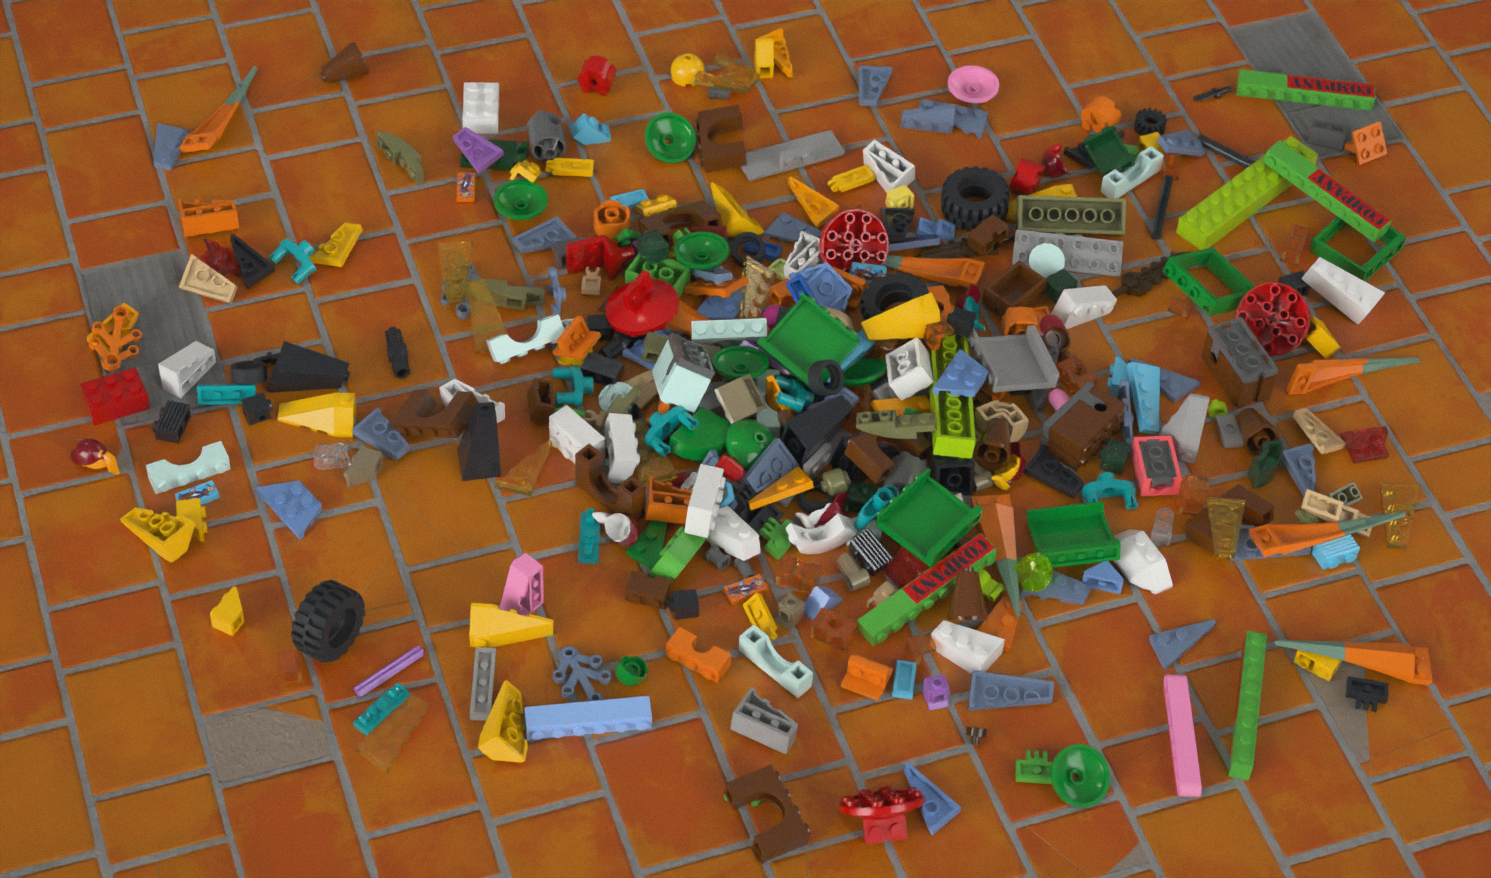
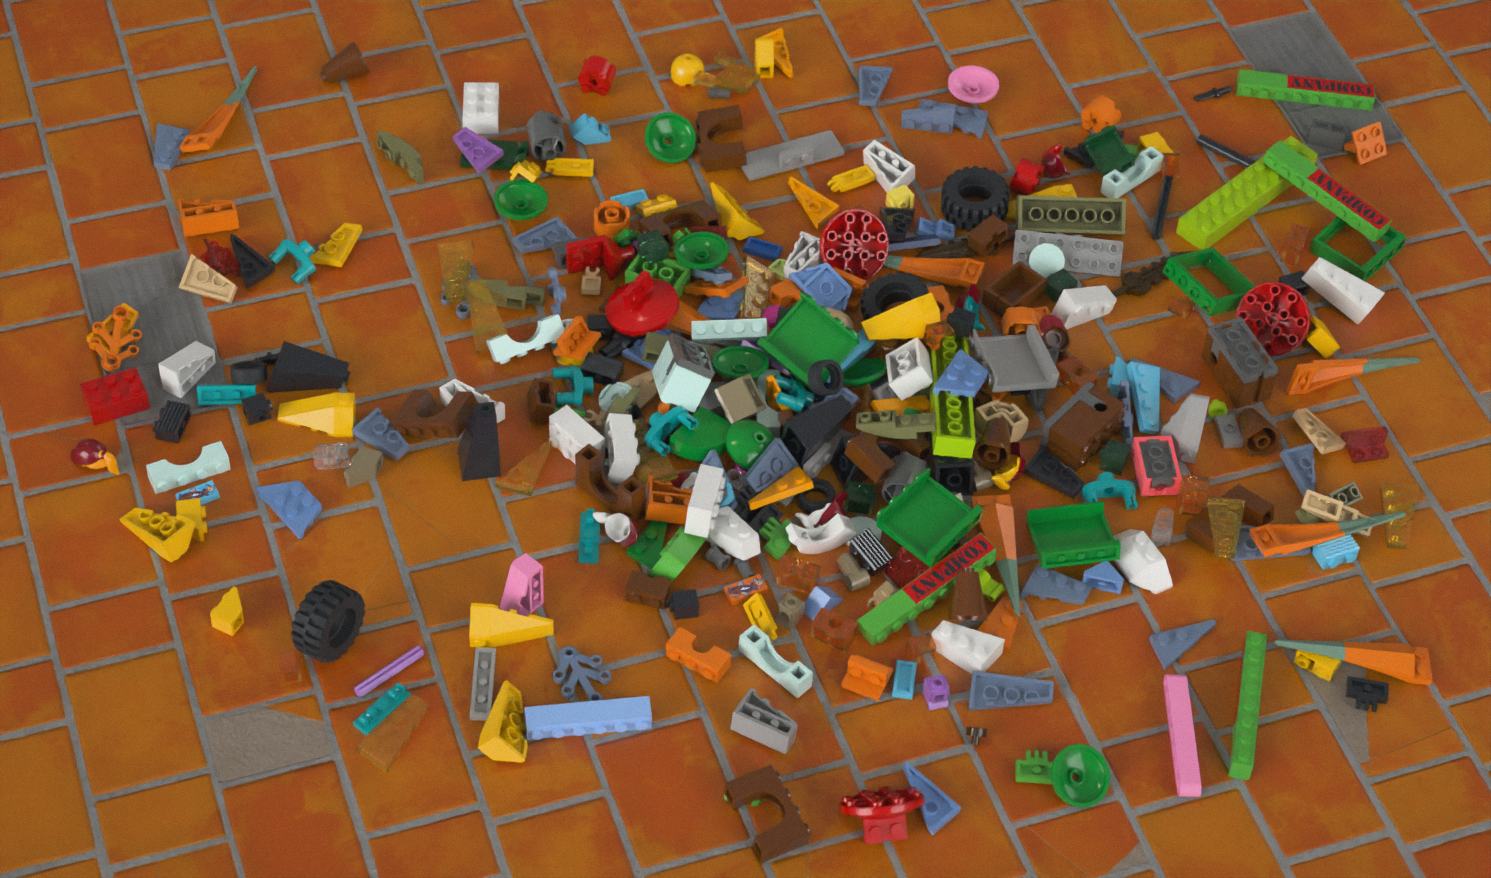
black piece [385,327,410,379] -> none
tile [457,173,475,202] -> none
green hair [615,655,648,687] -> none
red brick [715,454,745,482] -> none
black tyre [731,232,765,268] -> none
sand blue wing [764,212,822,243] -> none
blue slope [785,274,821,307] -> none
olive head [820,468,851,496] -> none
tile [849,262,888,283] -> none
teal connector [854,485,899,531] -> none
clear neon green dish [1015,552,1053,592] -> none
bright pink brick [1048,389,1070,411] -> none
black tyre [1134,108,1167,136] -> none
sand blue wing [1157,129,1206,157] -> none
clear green brick [1247,439,1283,489] -> none

